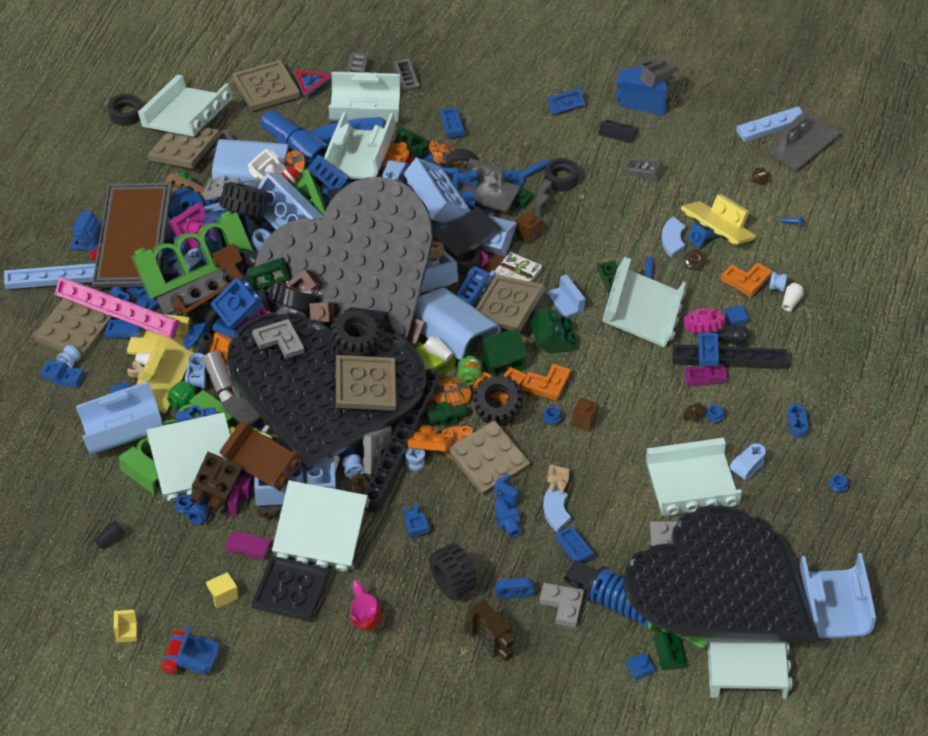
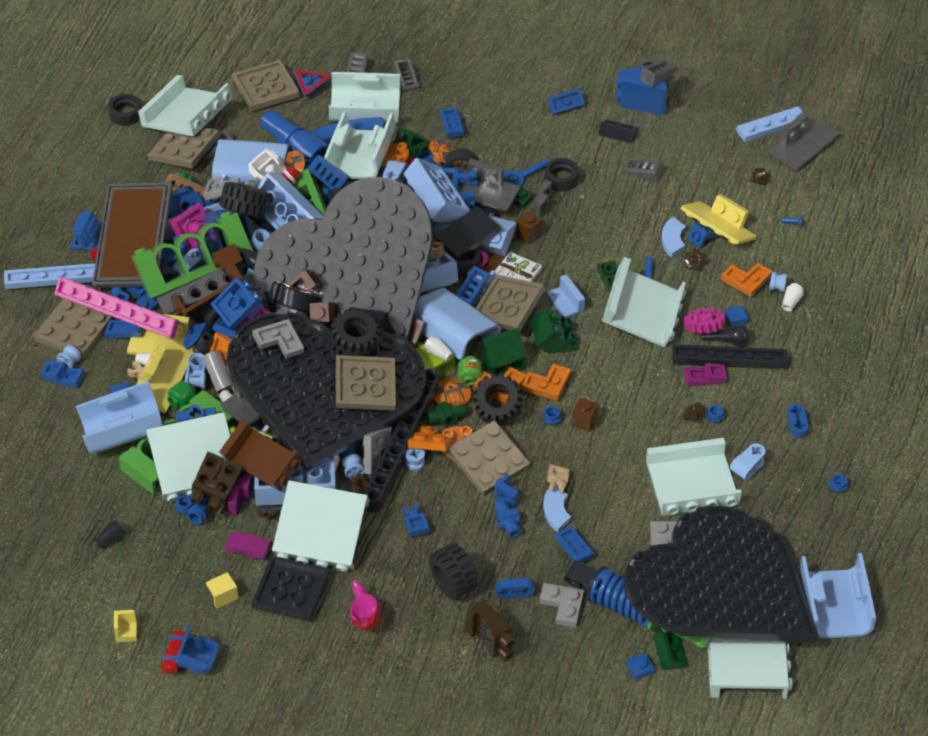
dark green slope [247,257,290,291] -> none
blue plate [698,333,719,366] -> none

